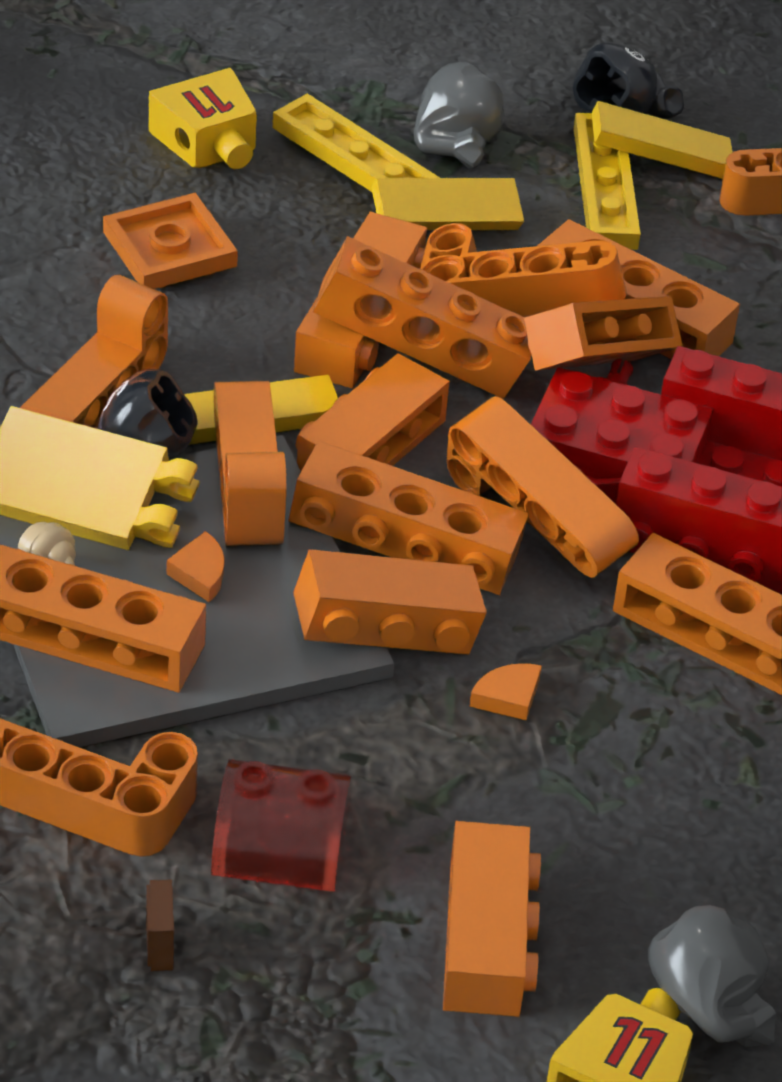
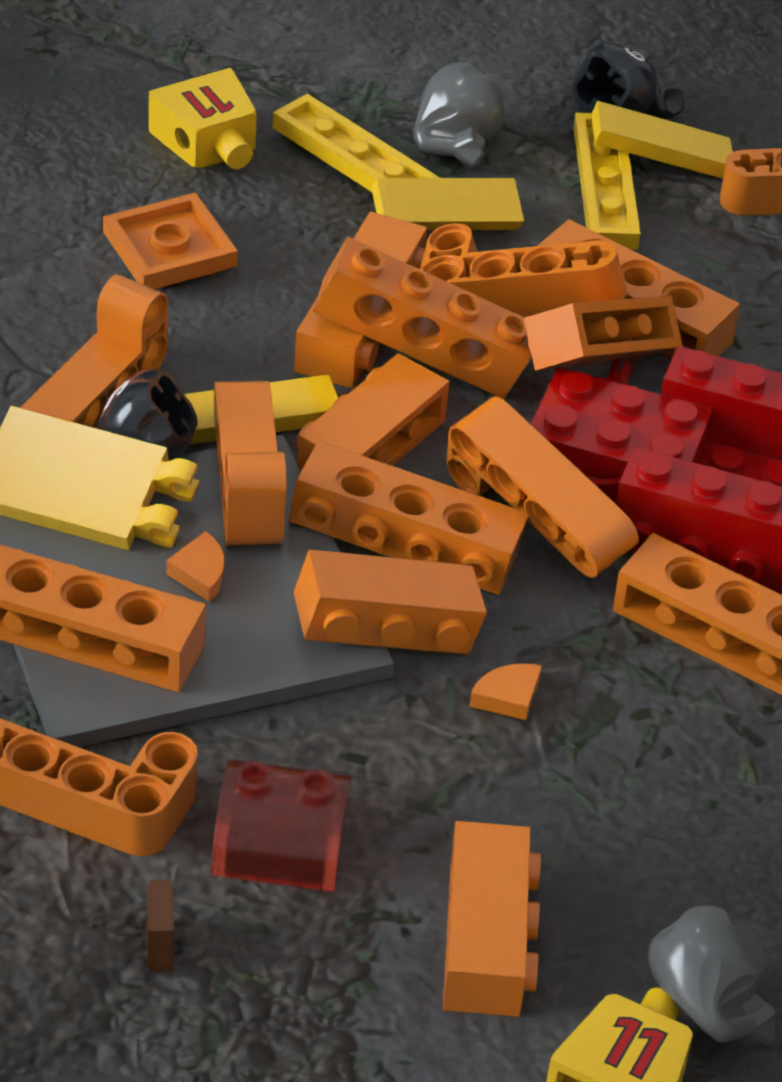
tan plate [18,522,76,565] -> none

